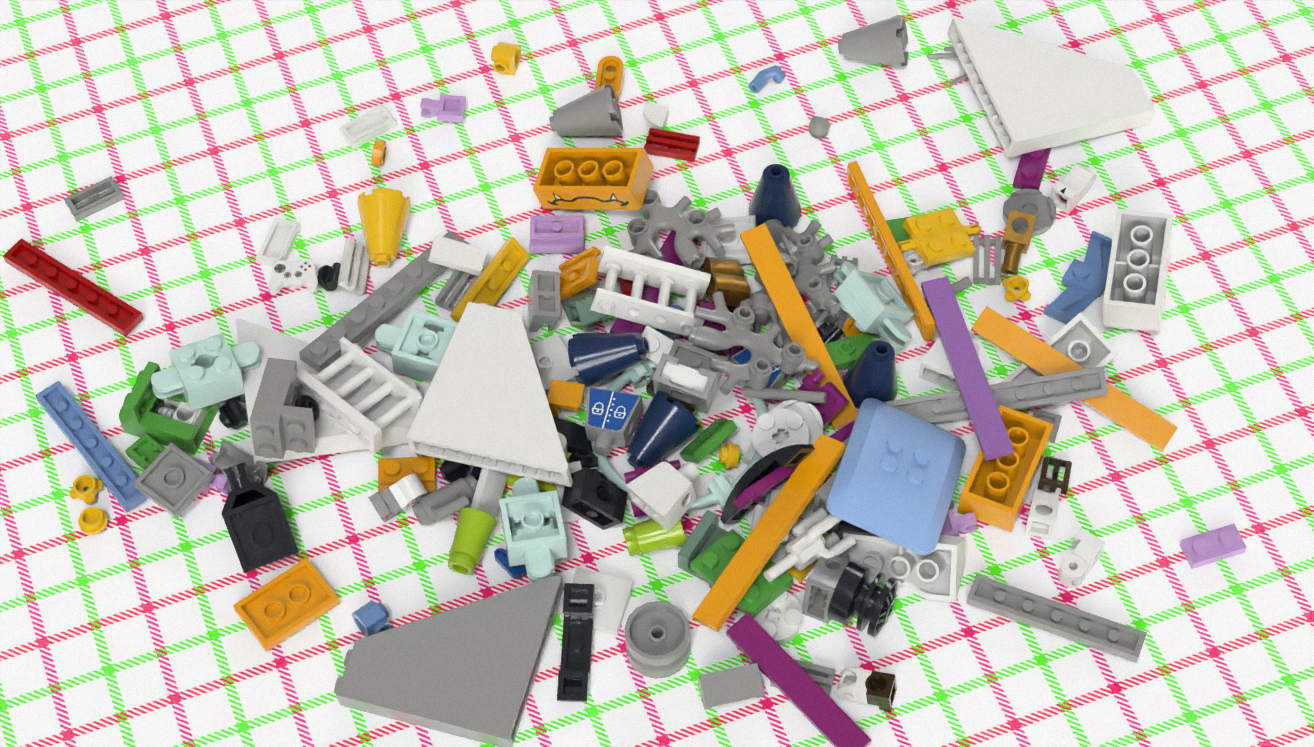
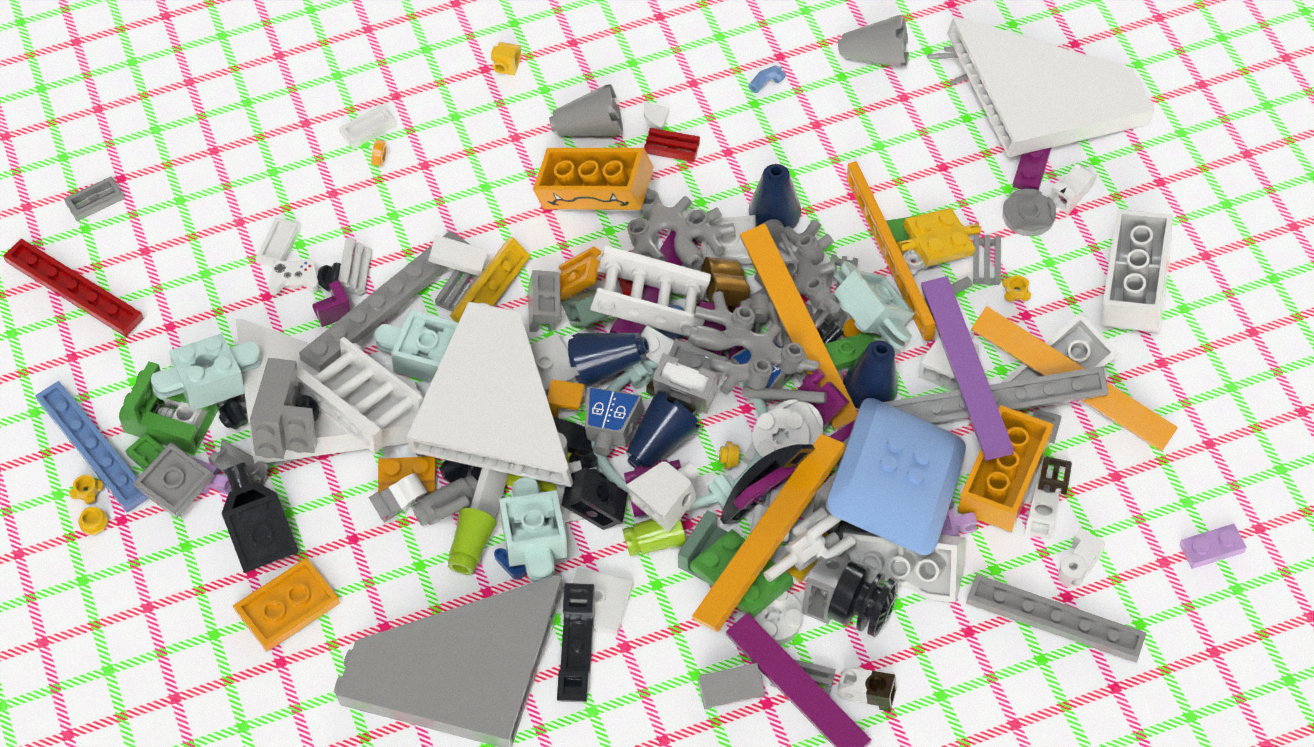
medium blue plate [352,600,391,637] -> none
yellow cone [357,188,411,266] -> none
lavender plate [420,94,466,123] -> none
lavender plate [529,215,584,253] -> none
light orange plate [595,56,624,100] -> none
light grey wheel [624,601,691,679] -> none
bright green plate [679,419,738,463] -> none
light grey hinge [808,116,831,139] -> none
pearl gold bracket [1001,210,1036,275] -> none
medium blue plate [1043,231,1112,325] -> none
none -> magenta panel [312,280,351,327]

